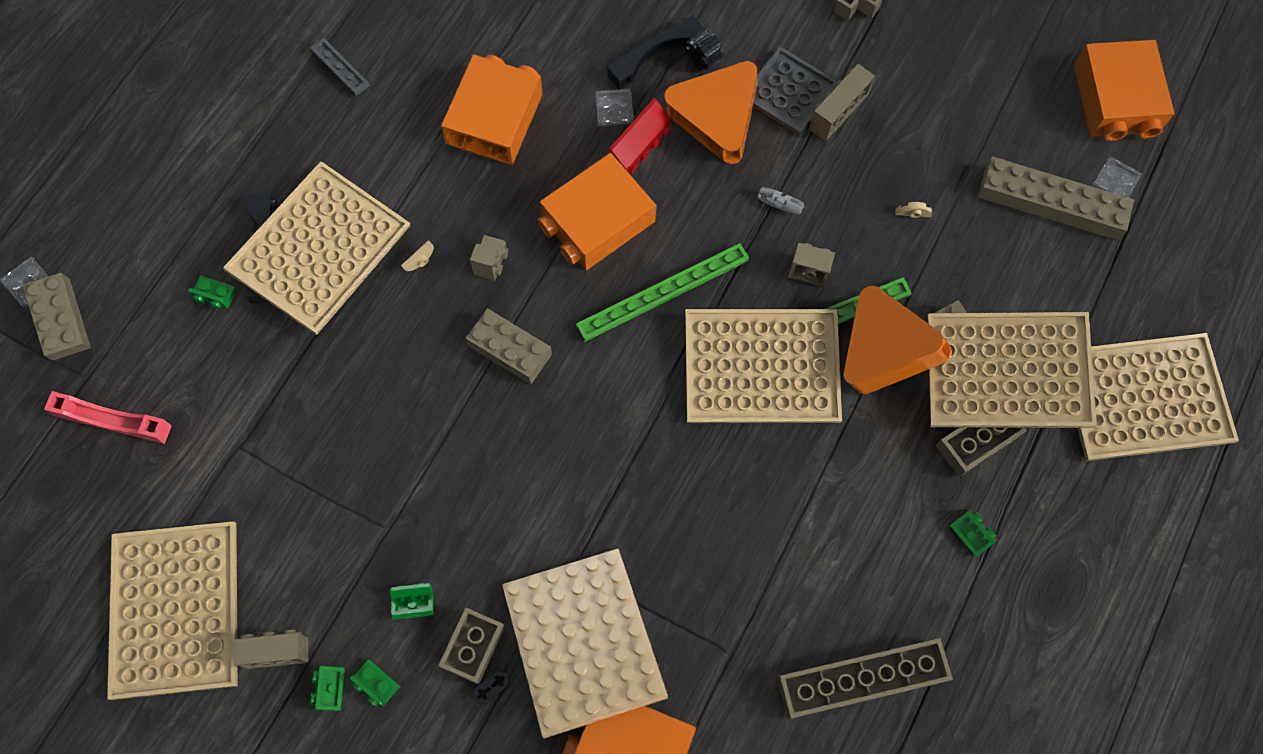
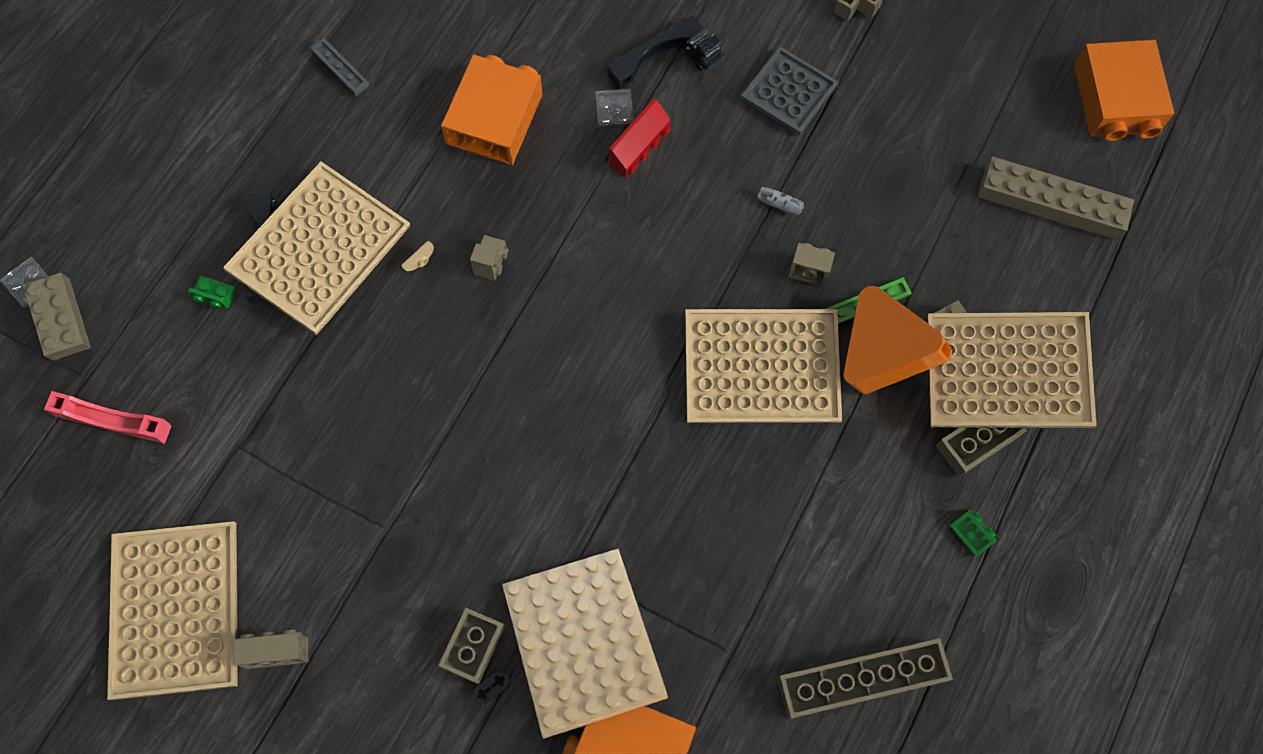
green bracket [308,666,345,711] -> none
green bracket [350,659,400,706] -> none
green bracket [390,583,434,620] -> none
dark tan brick [466,308,552,385] -> none
orange brick [537,153,657,271] -> none
bright green plate [576,243,749,342] -> none
orange brick [665,61,757,164] -> none
dark tan brick [809,64,875,142] -> none
tan plate [895,202,932,218] -> none
tan plate [1077,333,1239,461] -> none
clear plate [1092,156,1142,198] -> none

